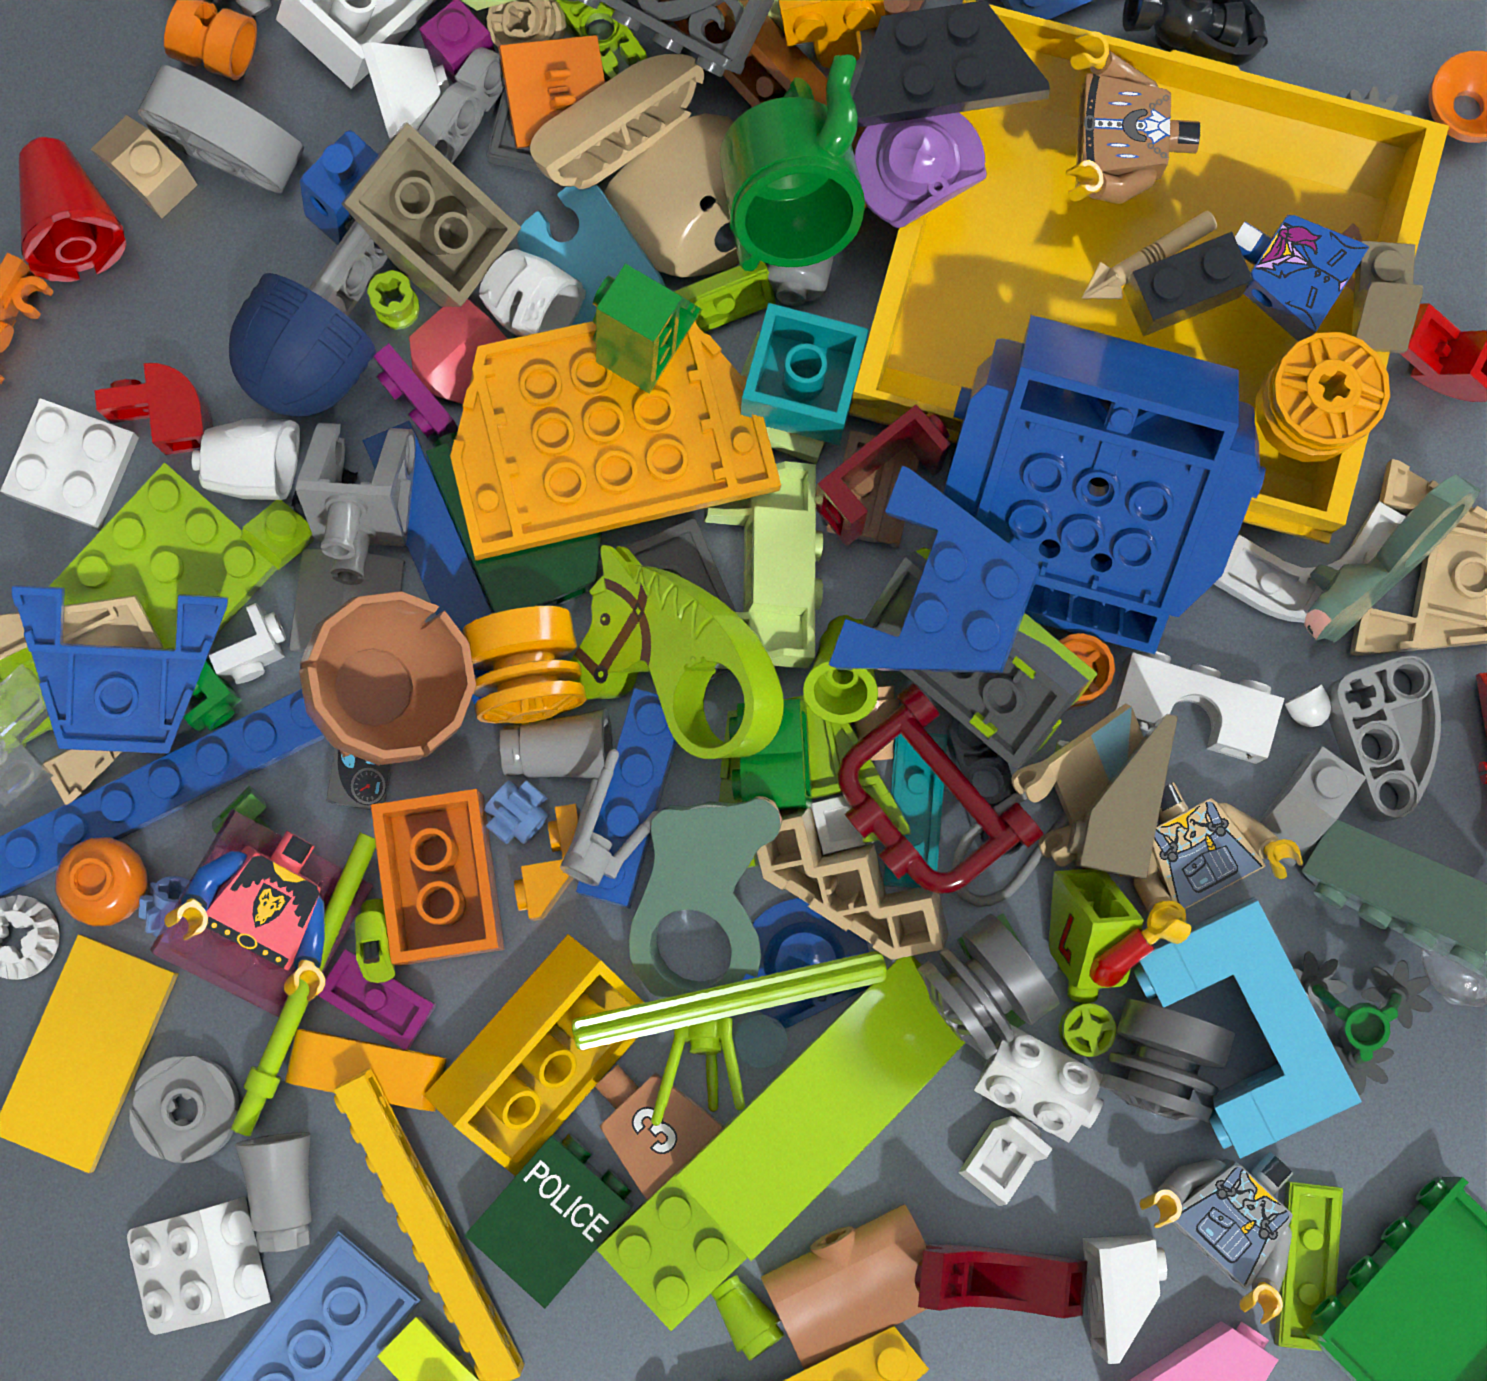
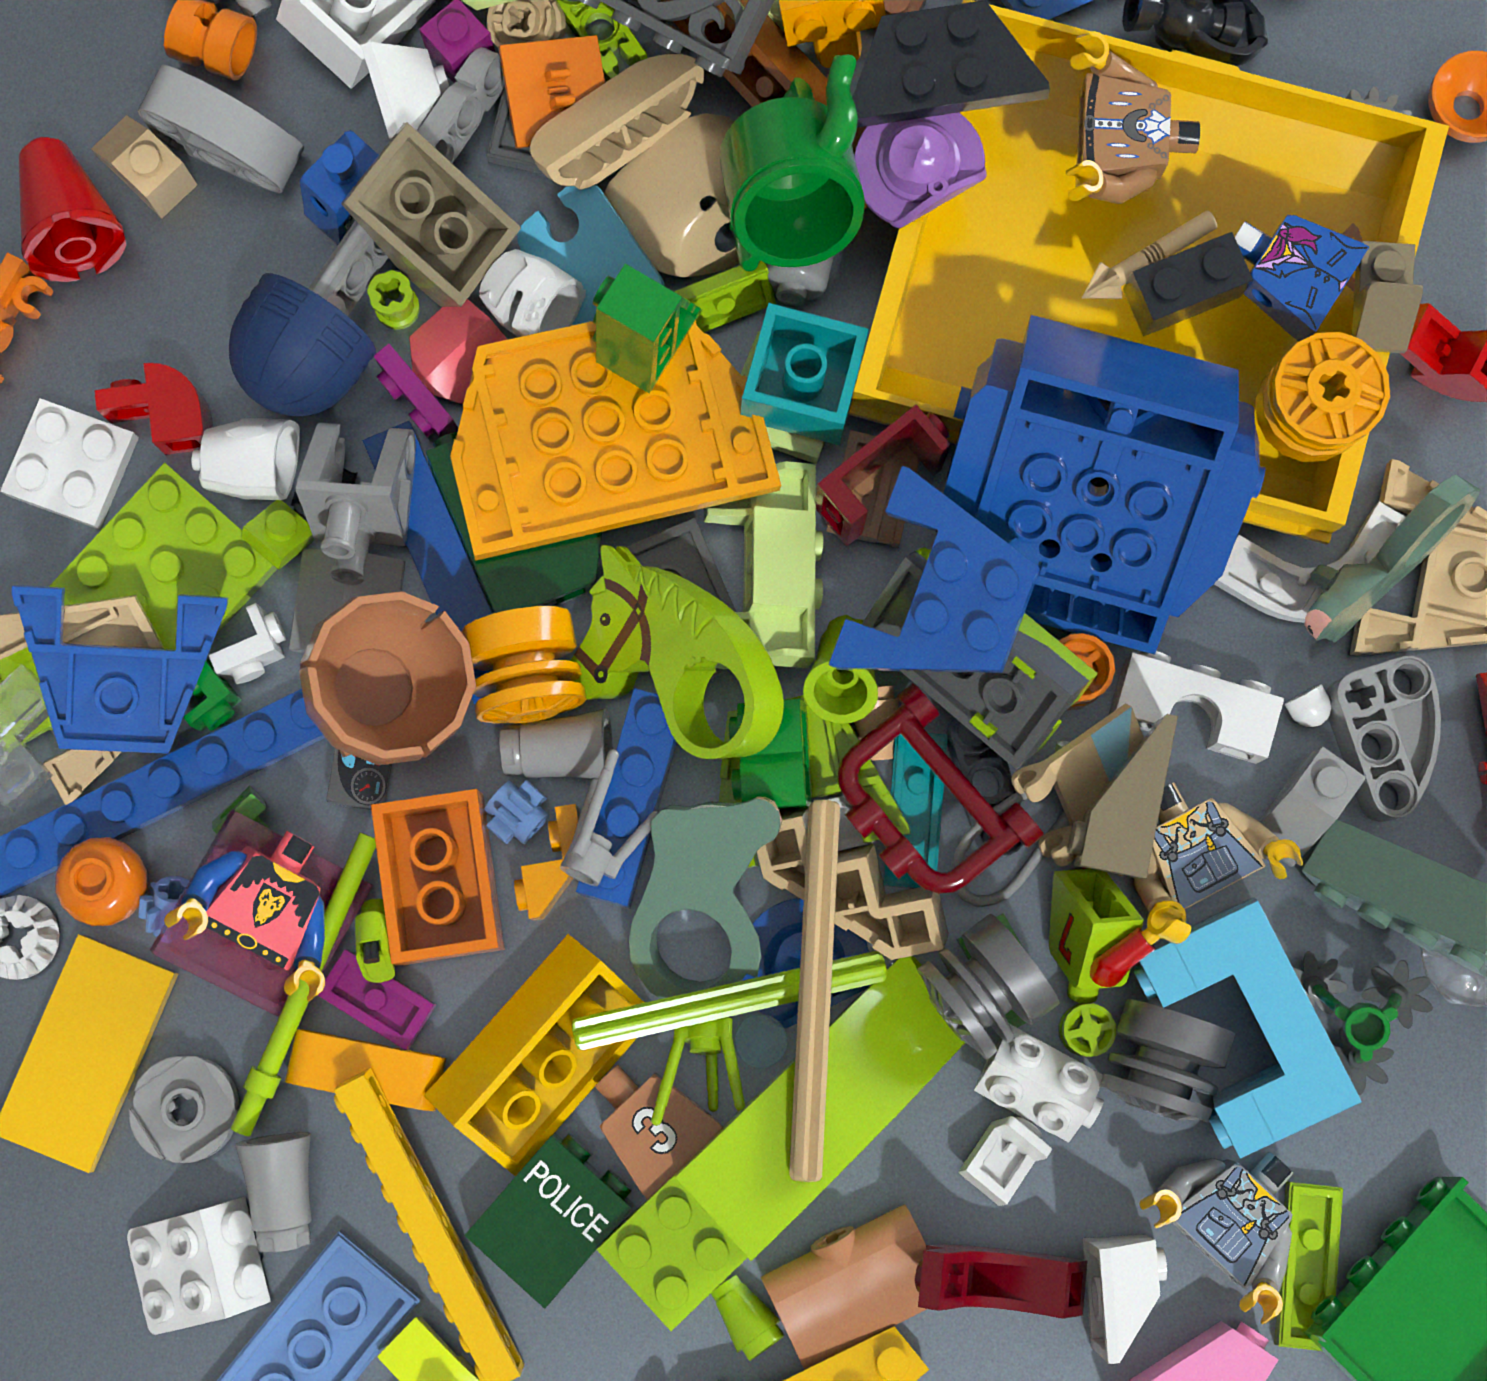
none -> tan axle [789,800,840,1182]

